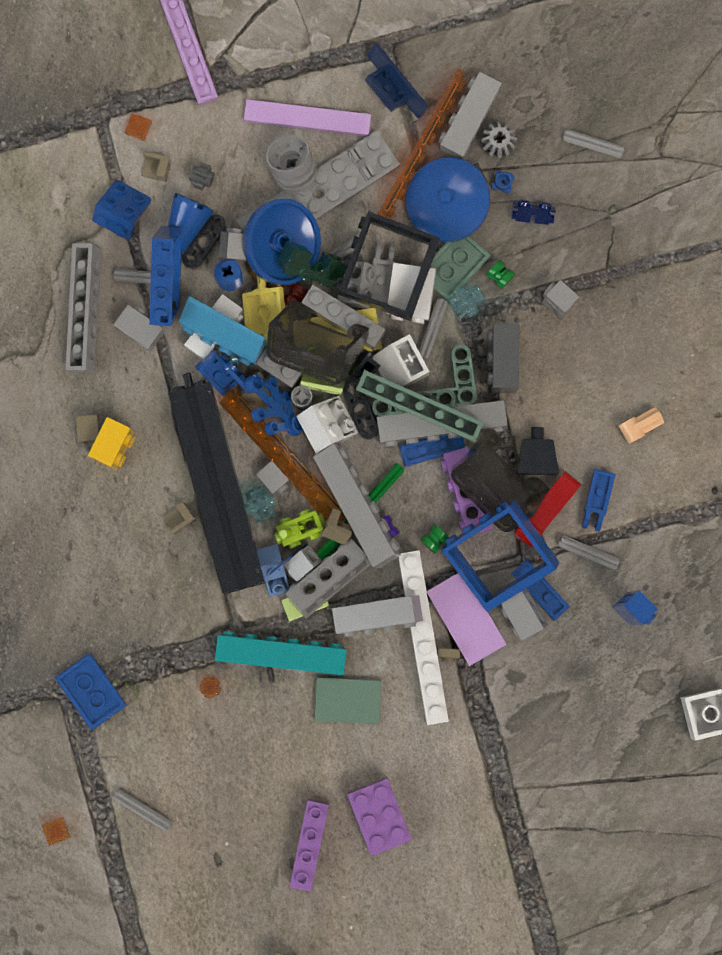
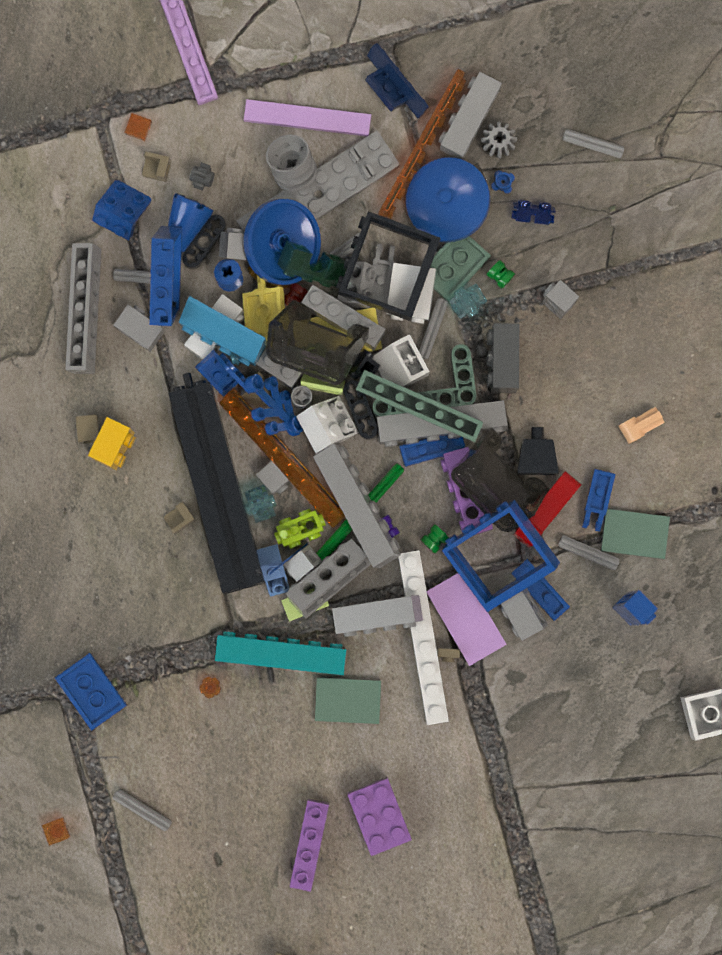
dark tan panel [321,508,352,545] -> none
none -> sand green tile [601,509,670,559]

